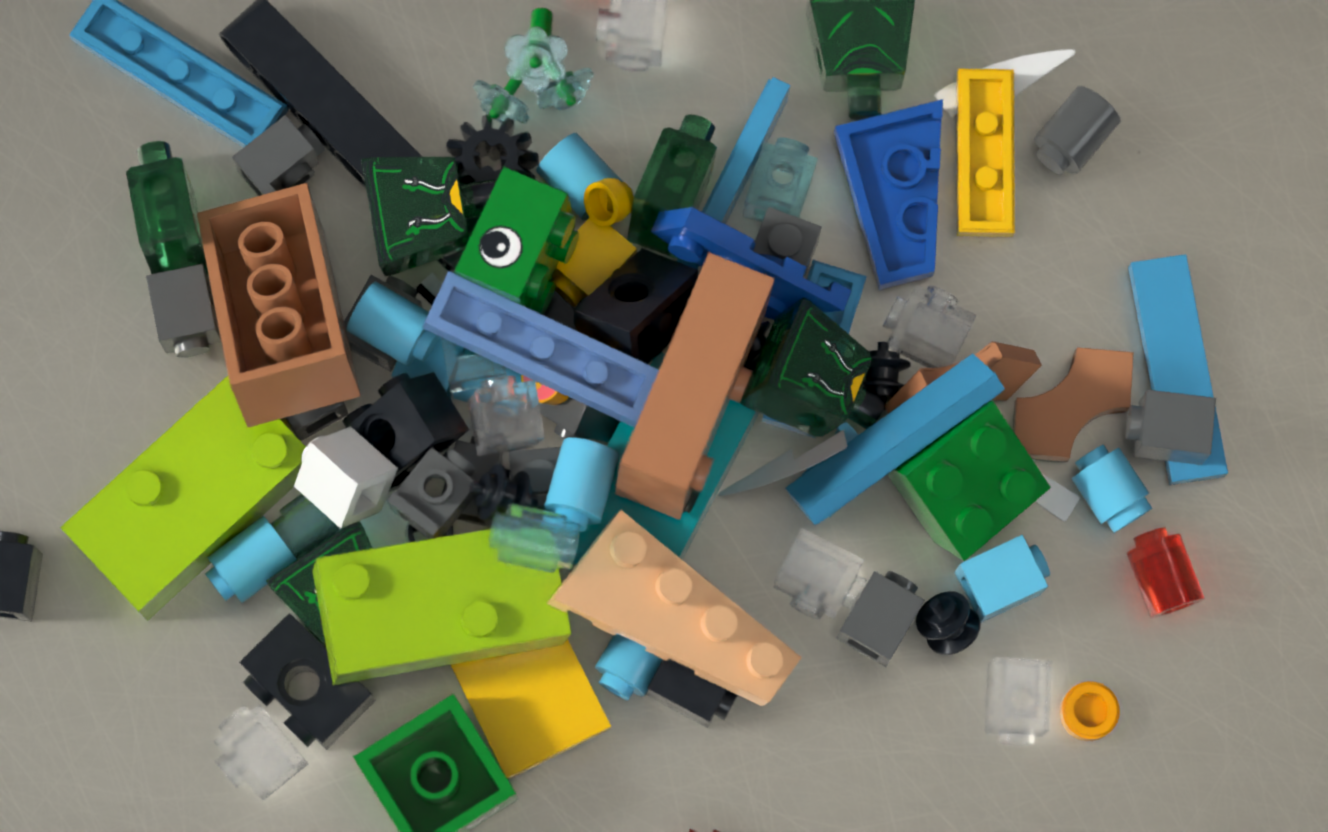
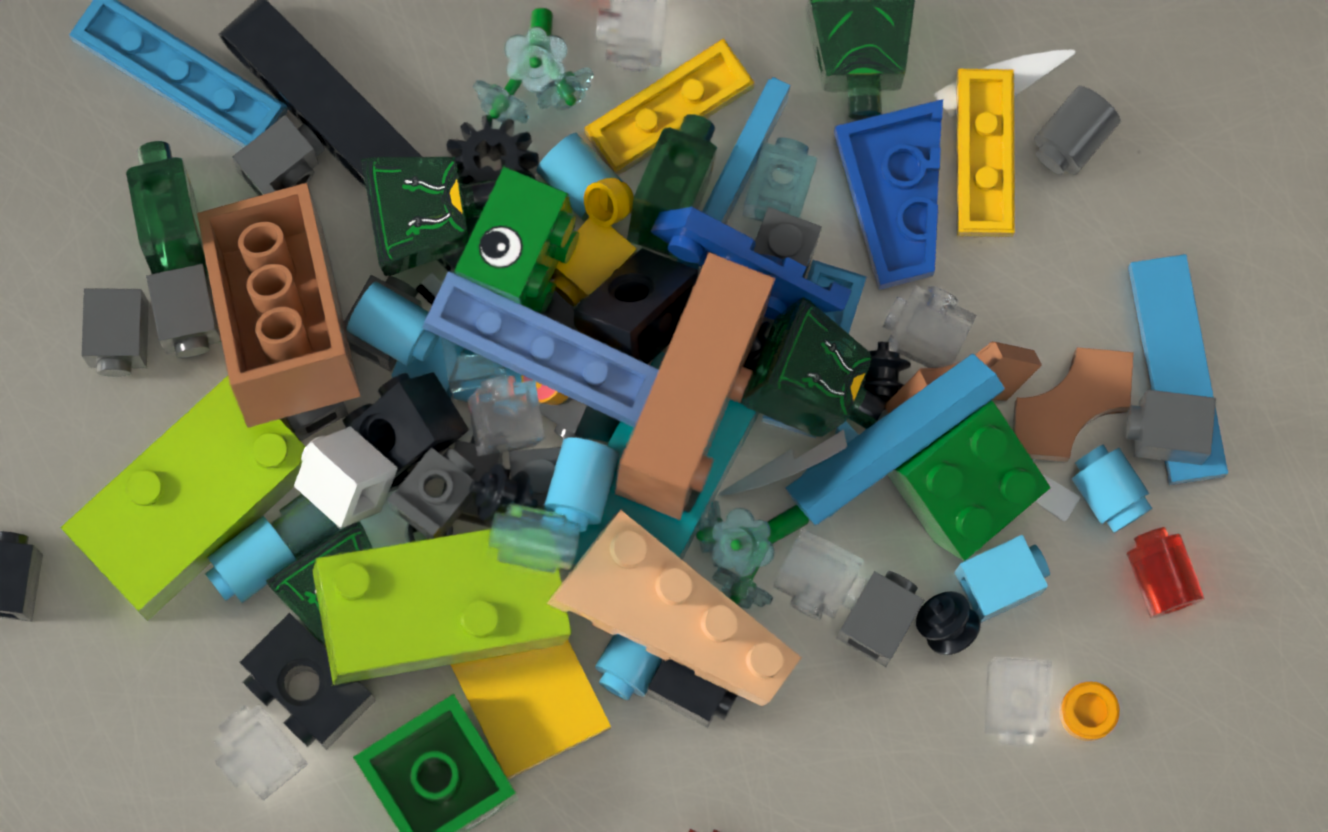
none -> dark grey brick [81,288,149,377]
none -> yellow tile [584,38,755,176]
none -> clear light blue plant [696,501,809,609]

